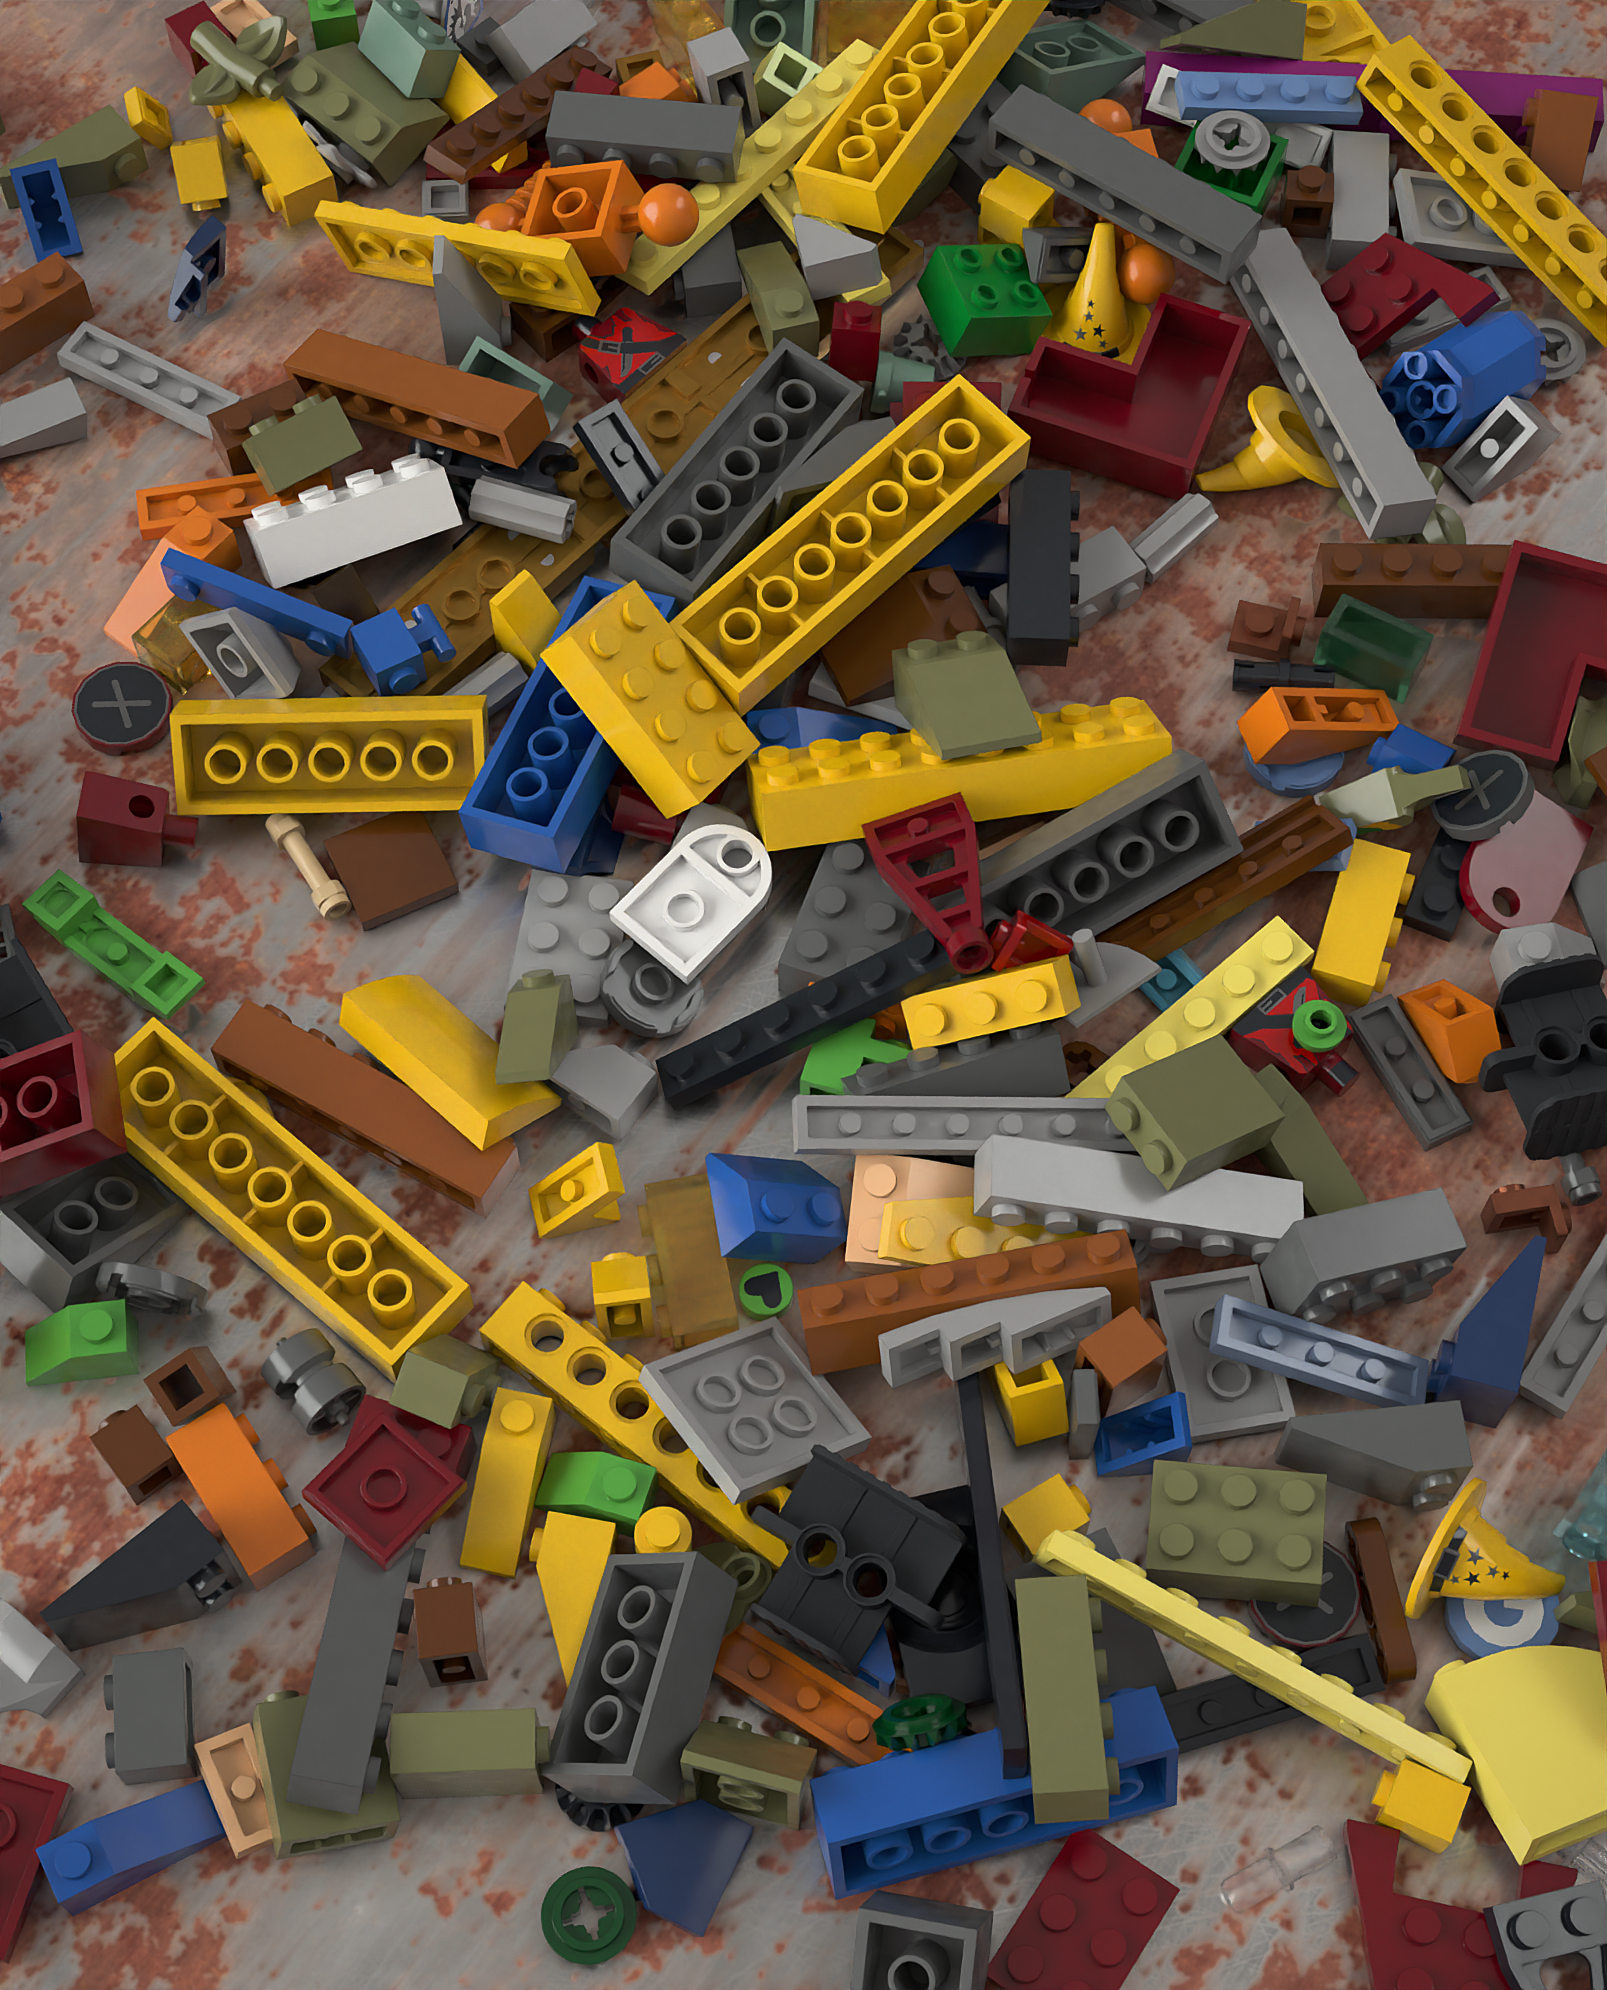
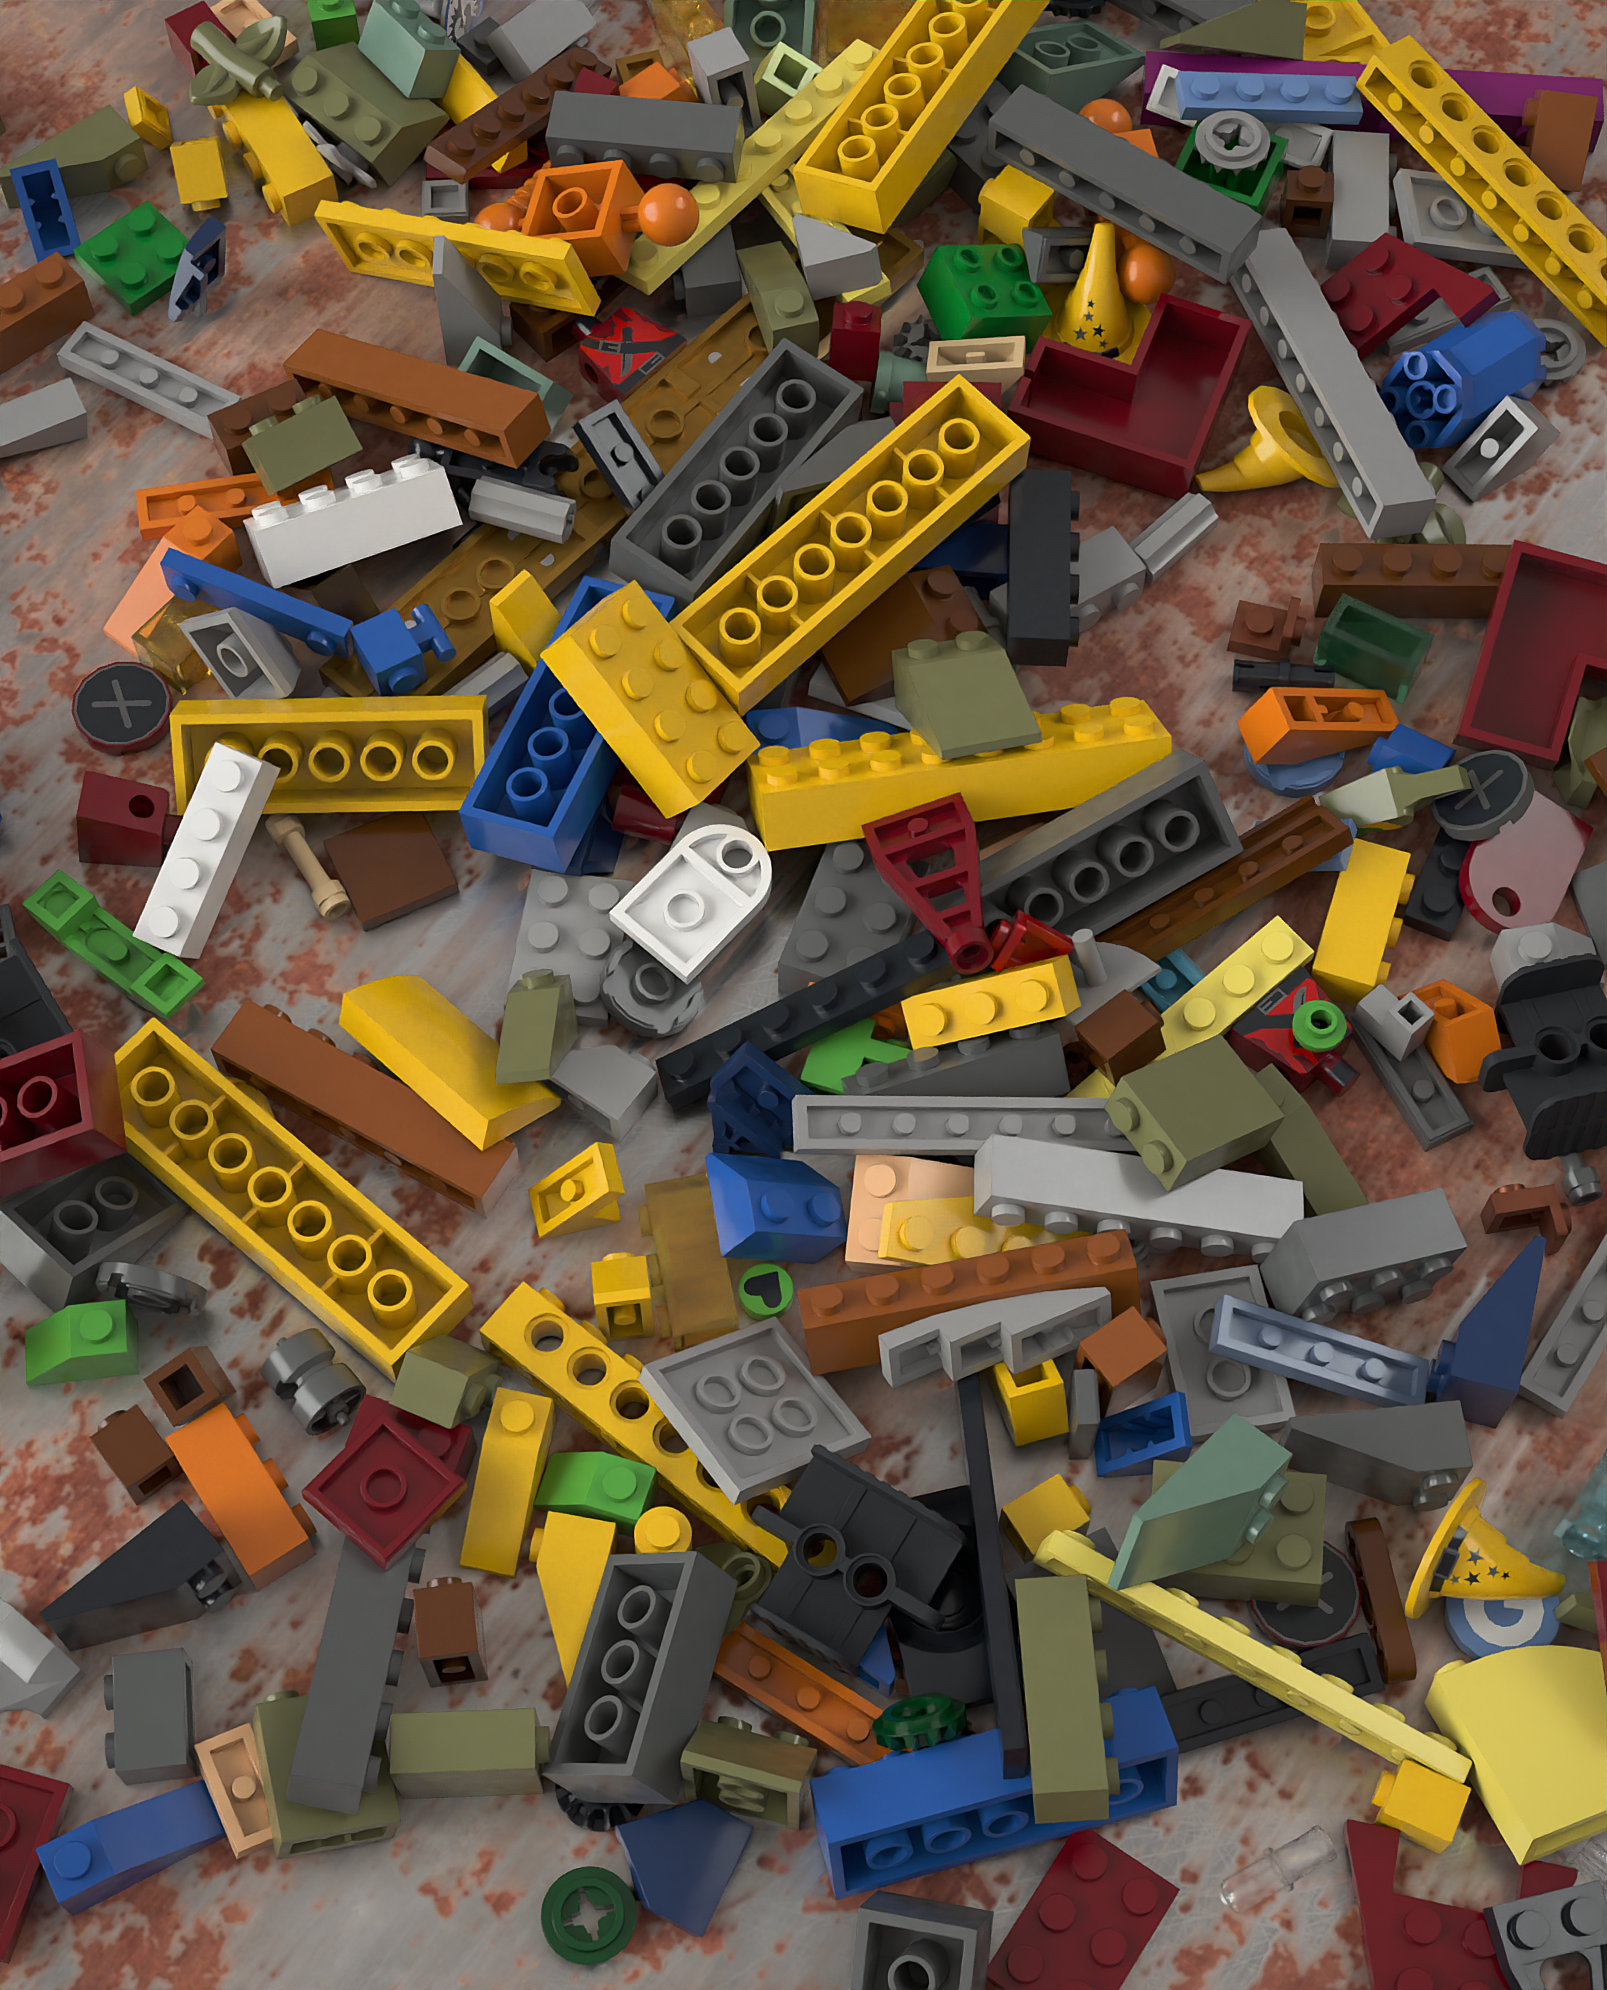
none -> green plate [73,200,189,316]
none -> white brick [133,742,281,959]
none -> dark blue slope [707,1041,816,1159]
none -> tan slope [926,336,1026,395]
none -> reddish brown brick [1075,989,1166,1087]
none -> sand green slope [1107,1413,1293,1591]
none -> light grey piece [1353,984,1435,1062]

